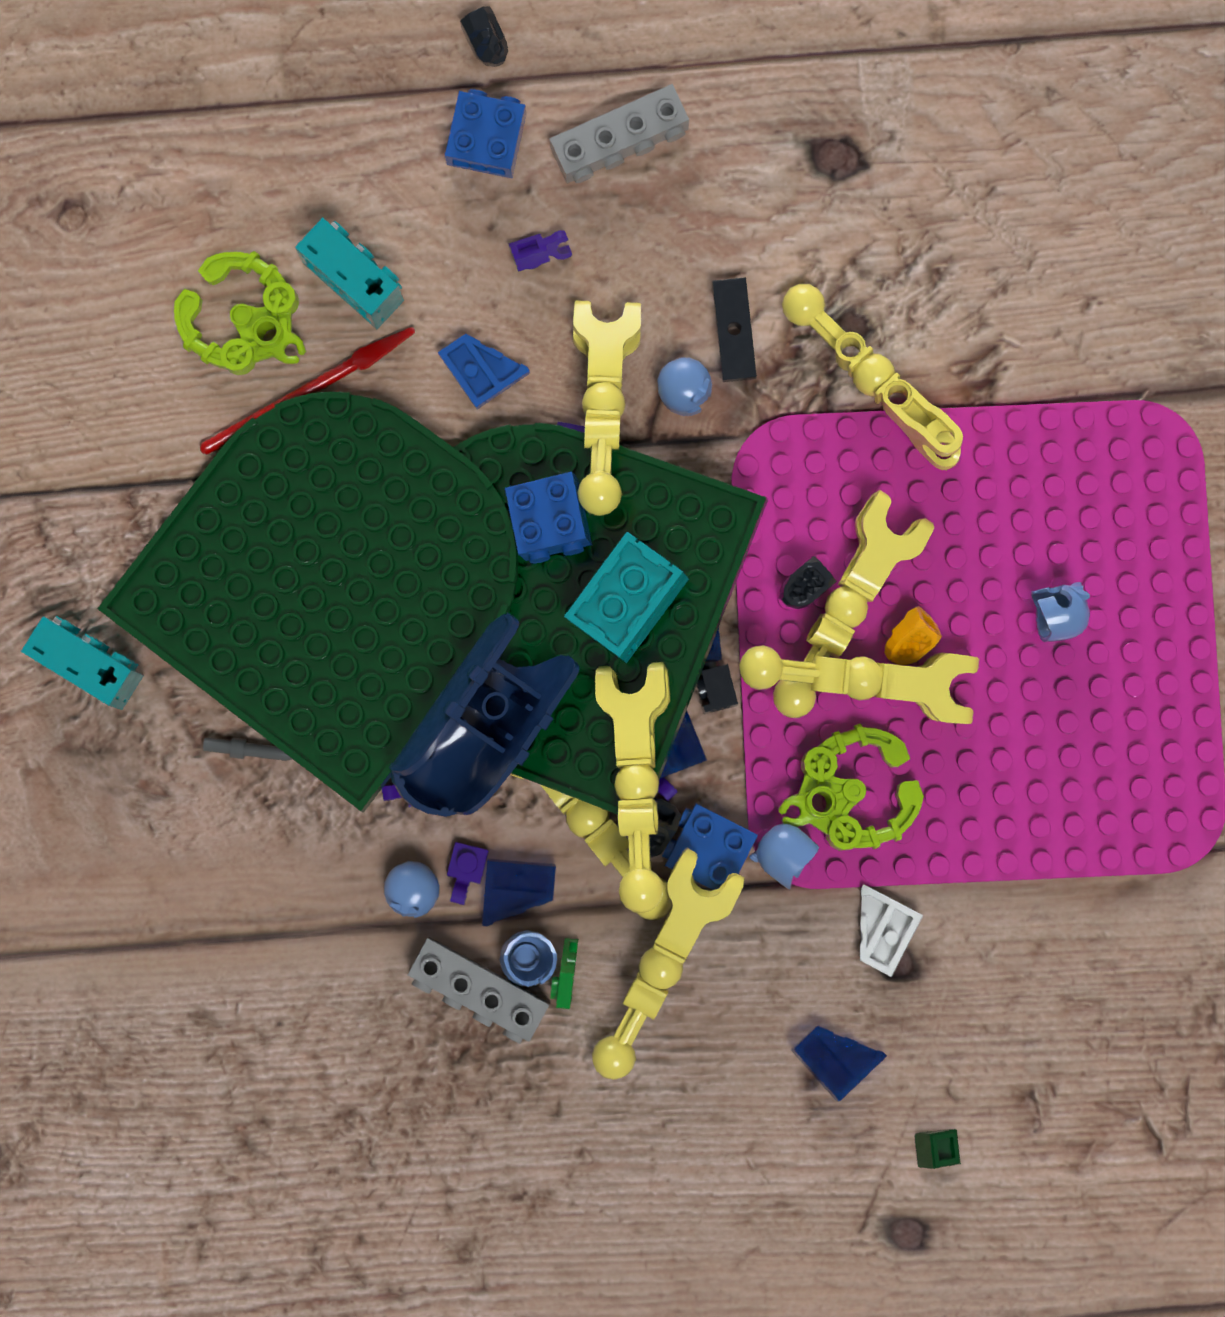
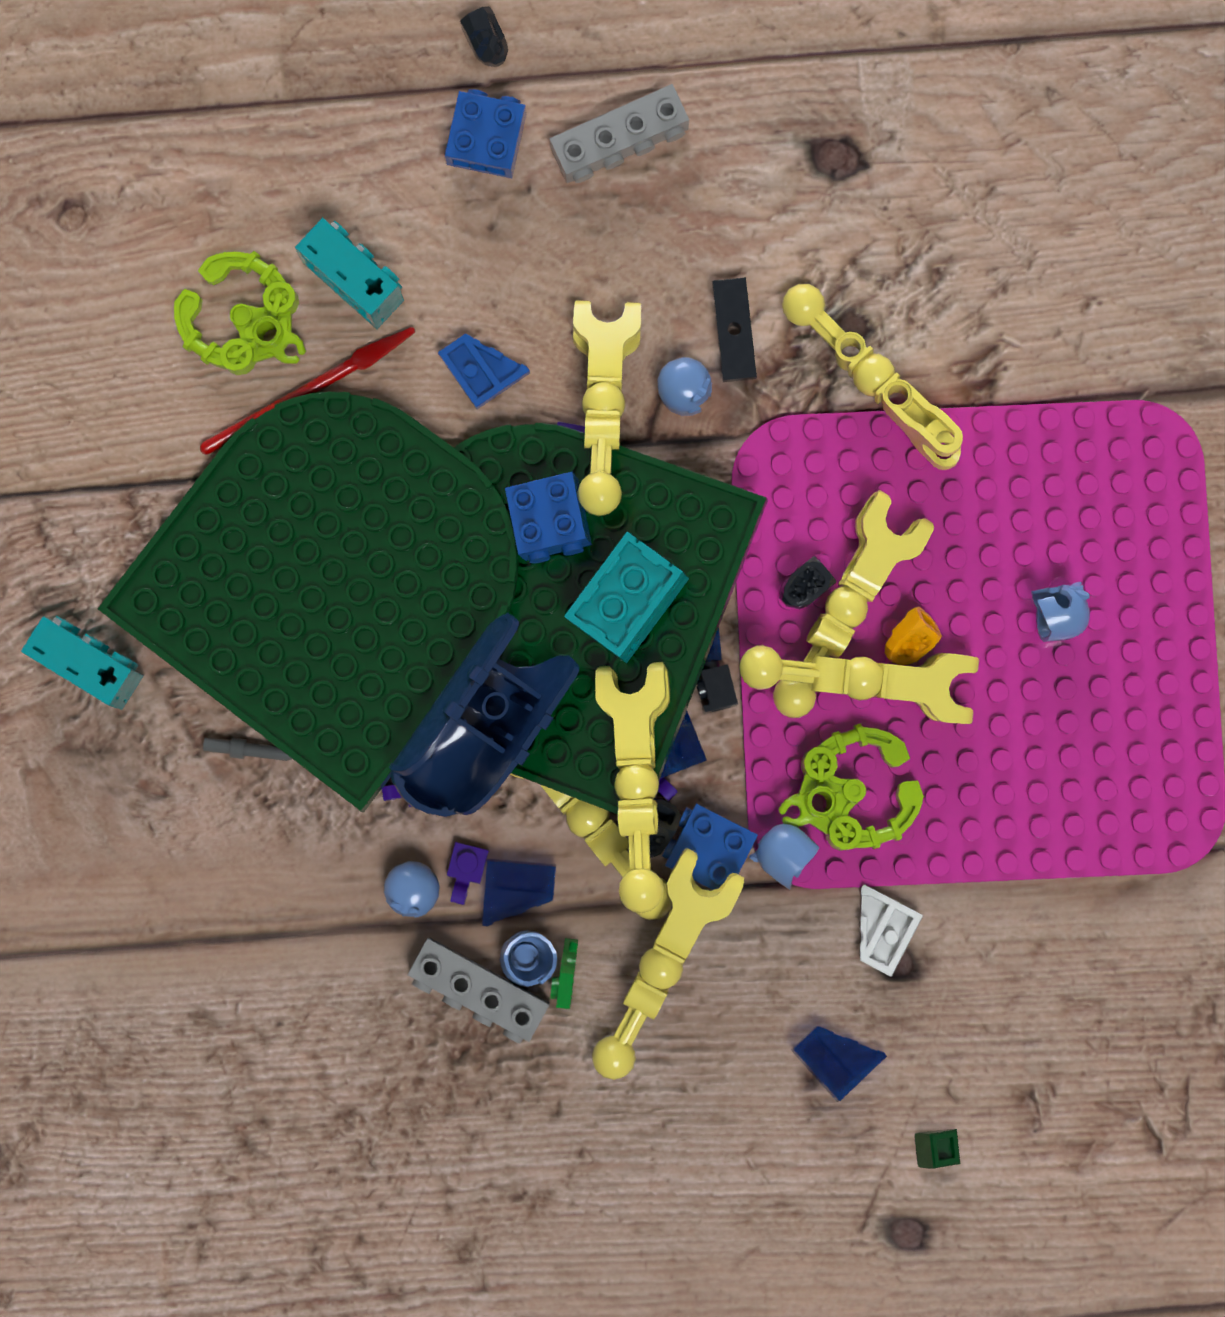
dark purple plate [508,230,572,272] -> none

